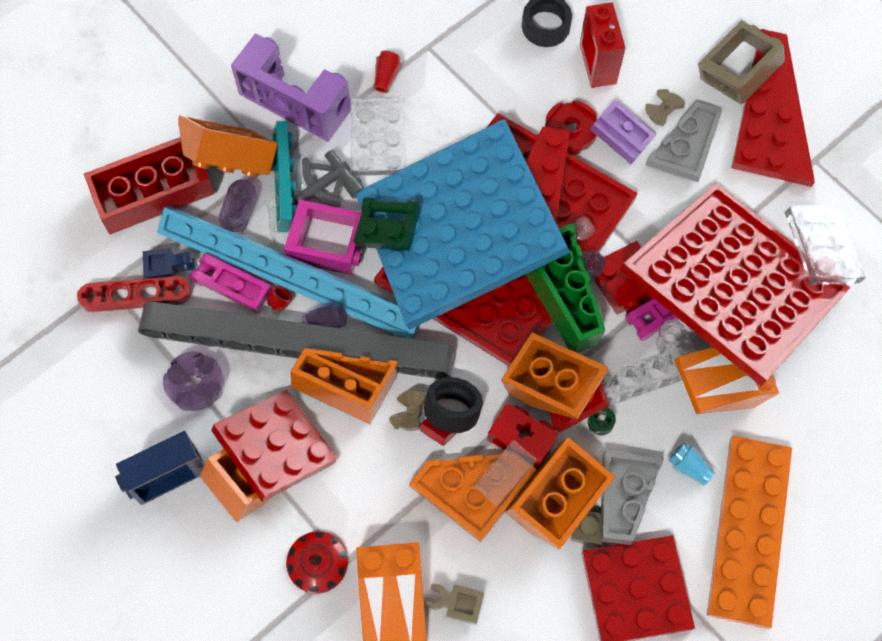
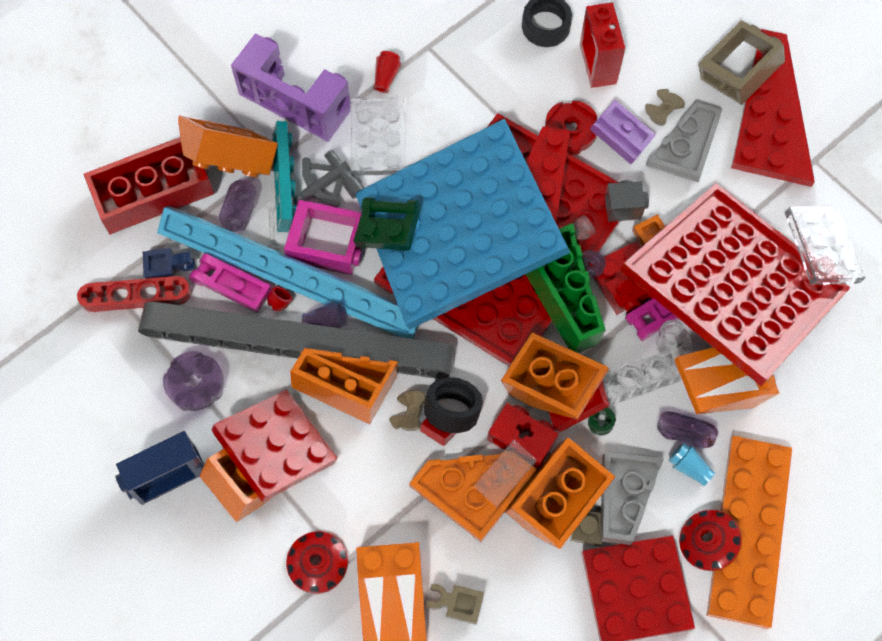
none -> dark grey brick [604,180,649,222]
none -> orange plate [632,214,666,247]
none -> clear purple plate [657,411,719,449]
none -> red dish [679,510,742,571]

